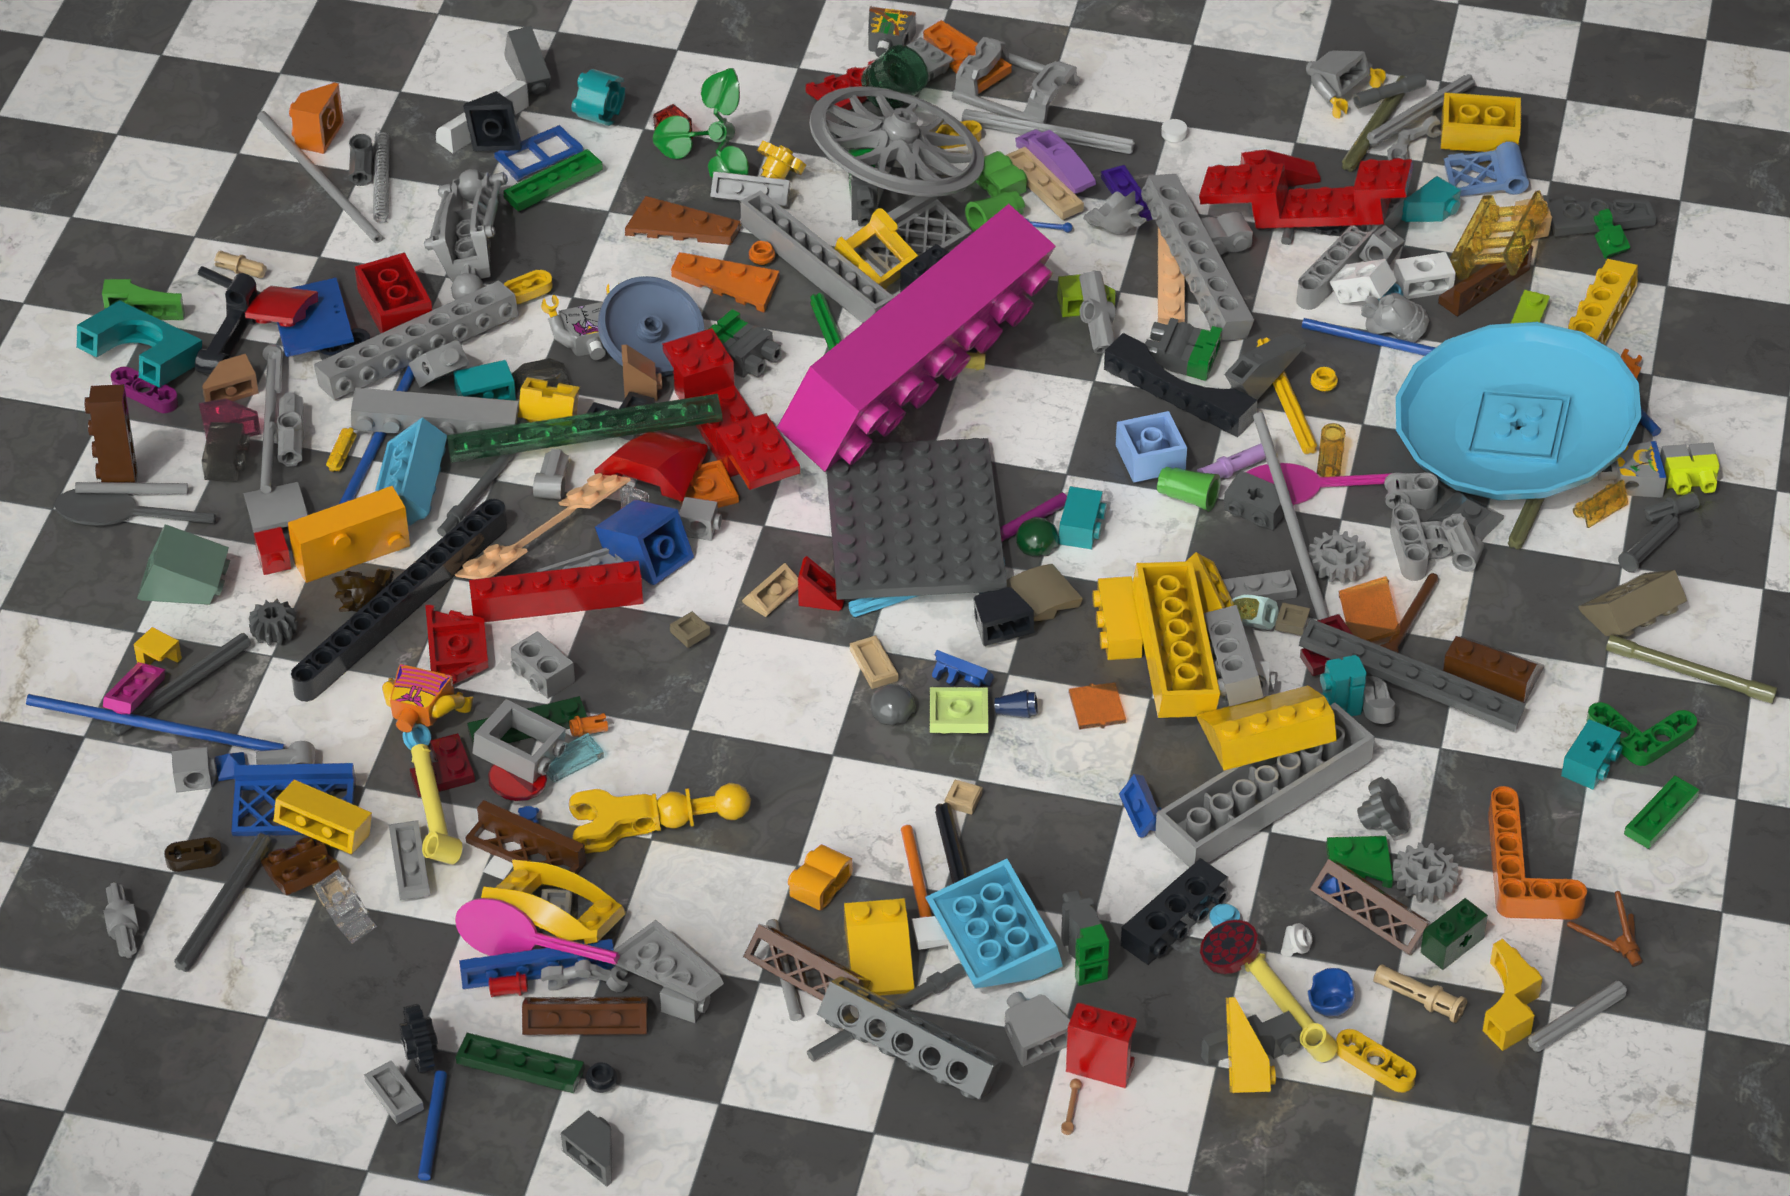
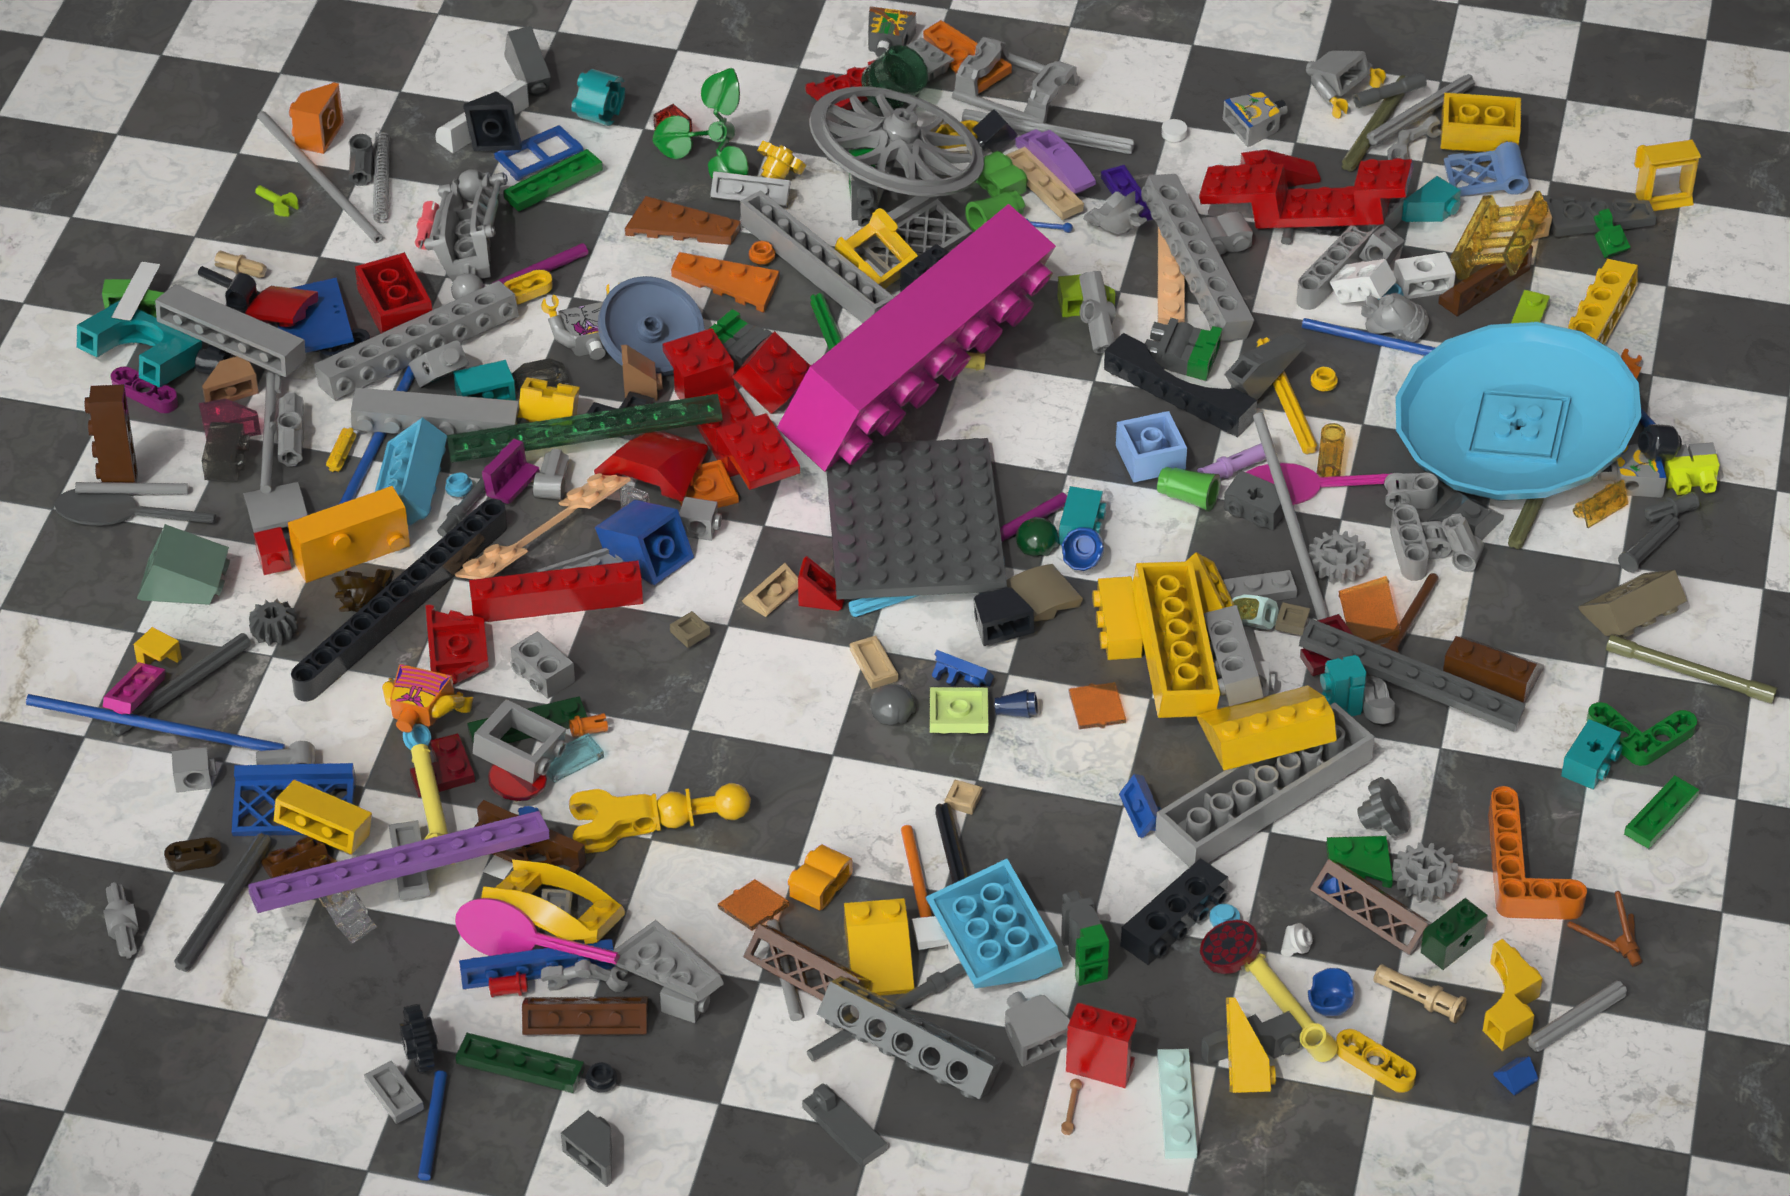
blue slope [215,752,246,781] -> none
none -> white sticker [112,262,160,320]
none -> light grey brick [155,284,306,377]
none -> medium lavender plate [248,811,549,913]
none -> lime bar [255,185,299,217]
none -> coral pin [415,201,439,250]
none -> medium azure plate [445,472,473,497]
none -> magenta bracket [482,439,540,504]
none -> magenta piece [491,243,588,284]
none -> clear orange piece [717,879,790,931]
none -> red brick [732,331,811,414]
none -> dark grey hinge [802,1083,887,1167]
none -> black brick [972,109,1018,153]
none -> blue hair [1061,527,1104,571]
none -> light aqua plate [1157,1049,1197,1159]
none -> light grey torso [1223,92,1287,147]
none -> blue slope [1493,1056,1538,1096]
none -> yellow piece [1634,140,1701,211]
none -> black head [1638,424,1682,461]

